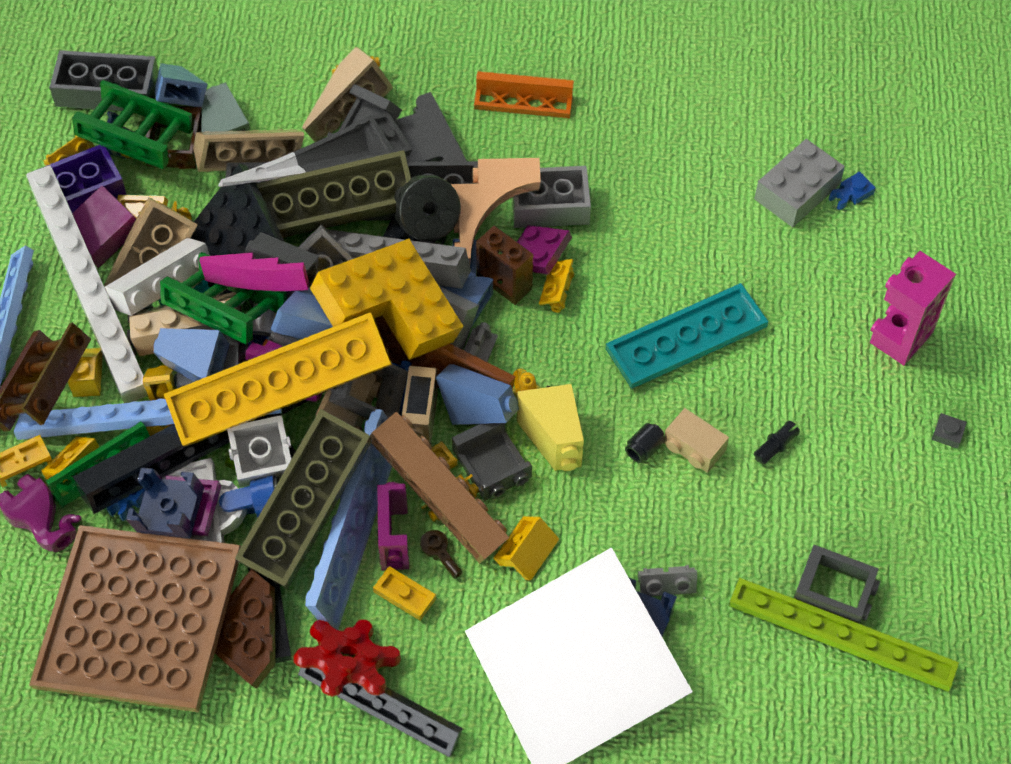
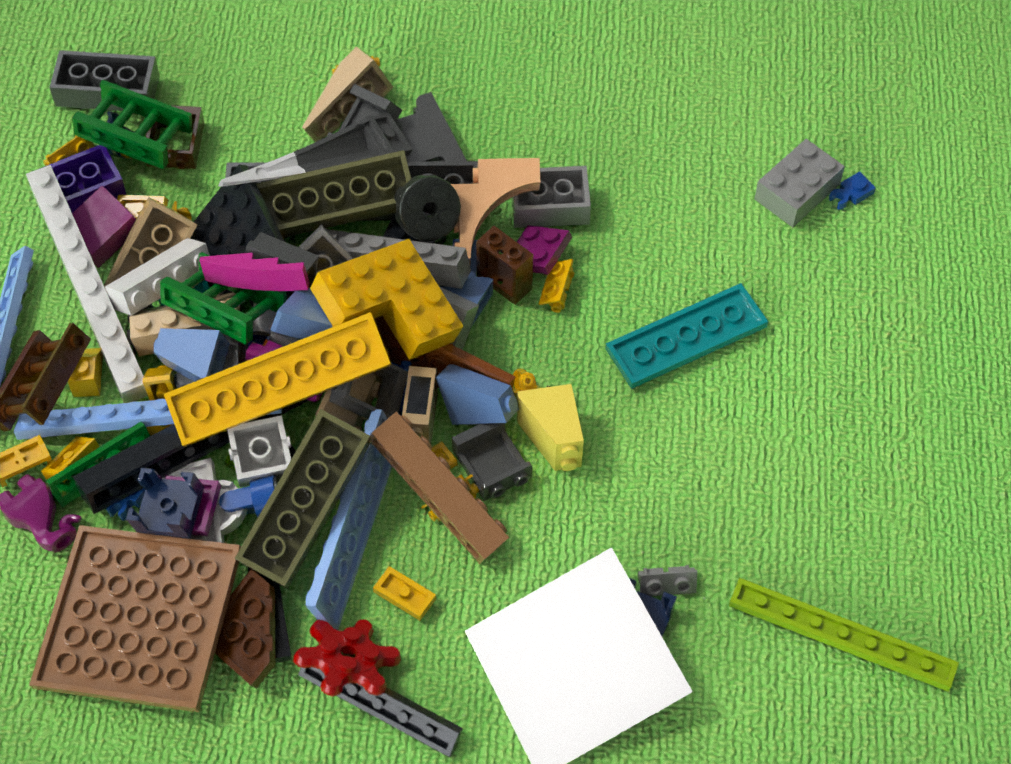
medium blue slope [155,63,207,107] -> none
tan slope [193,129,304,172] -> none
sand green slope [201,82,250,132] -> none
magenta panel [377,482,409,571] -> none
dark brown plate [420,530,462,579] -> none
light grey hinge [464,322,498,362] -> none
orange fence [474,71,574,118] -> none
yellow panel [493,516,559,581] -> none
black brick [625,423,665,463] -> none
tan brick [664,408,729,473] -> none
black axle [754,421,800,465] -> none
dark grey window [794,545,880,623] -> none
dark pink plate [870,251,956,366] -> none
dark grey plate [932,413,967,449] -> none

